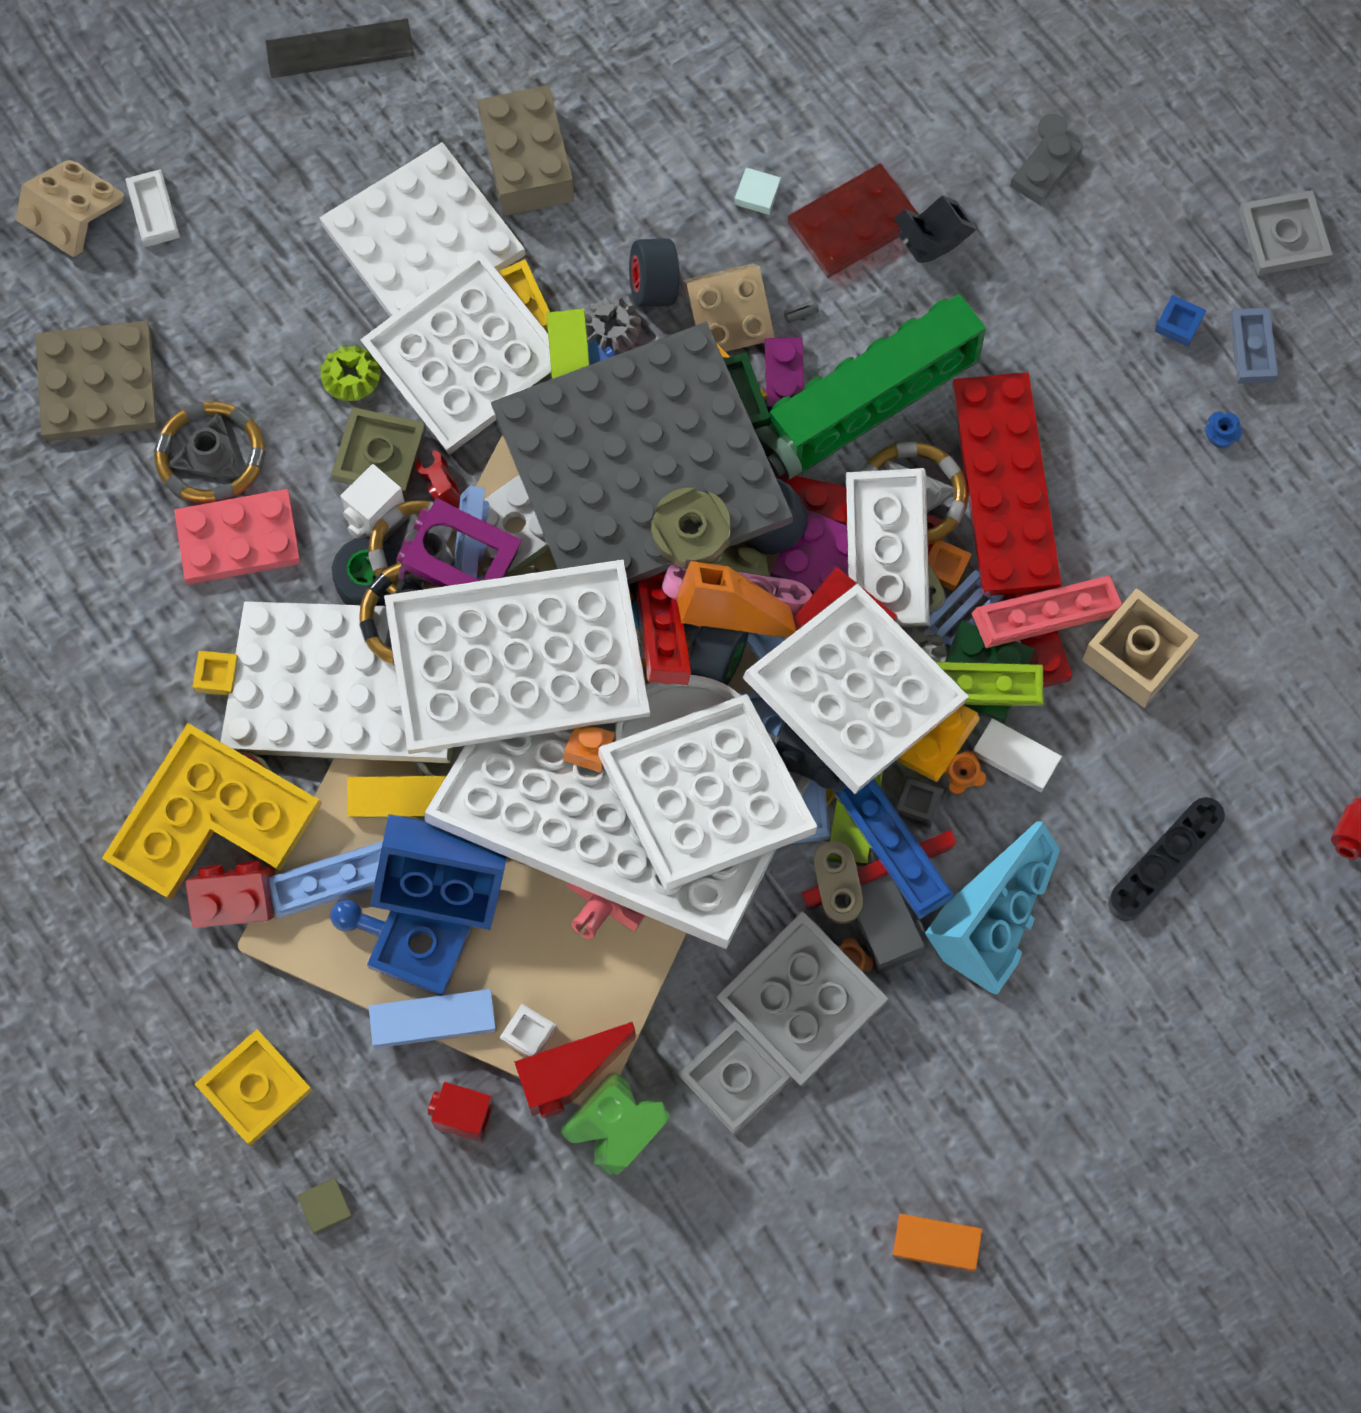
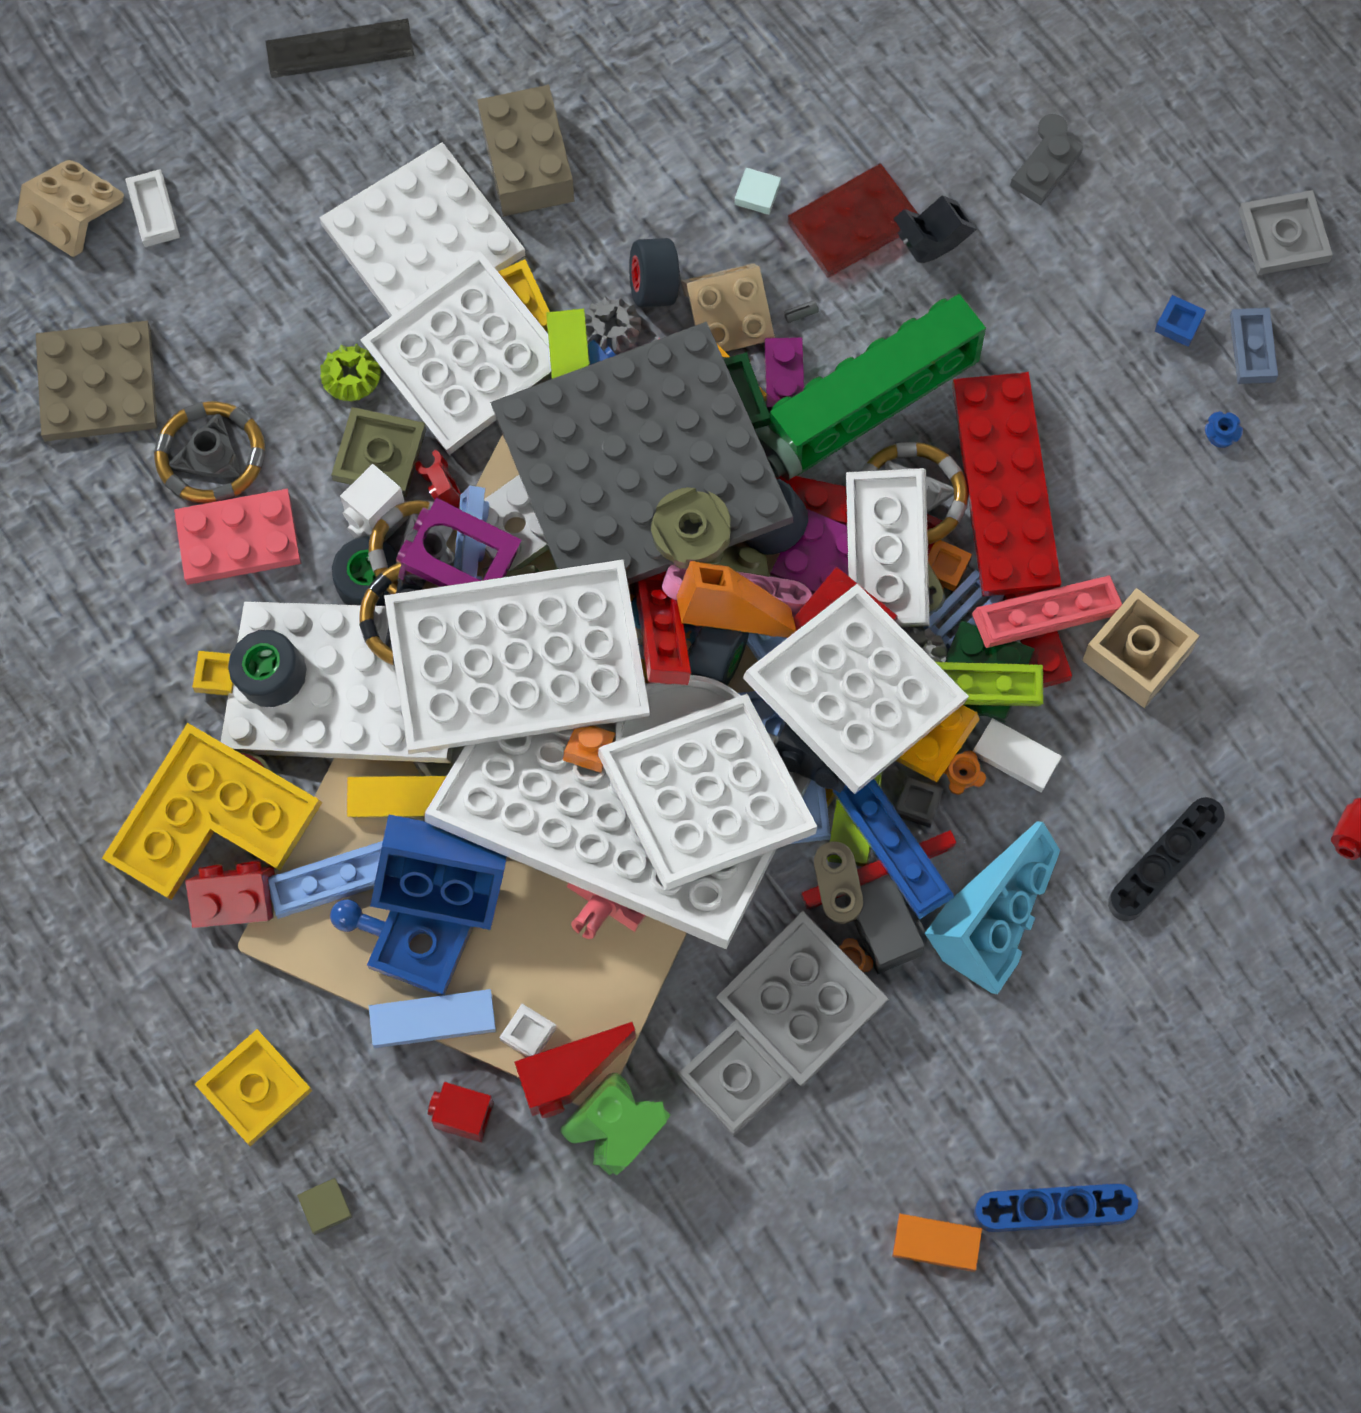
none -> black wheel [228,630,307,707]
none -> blue beam [974,1184,1138,1232]

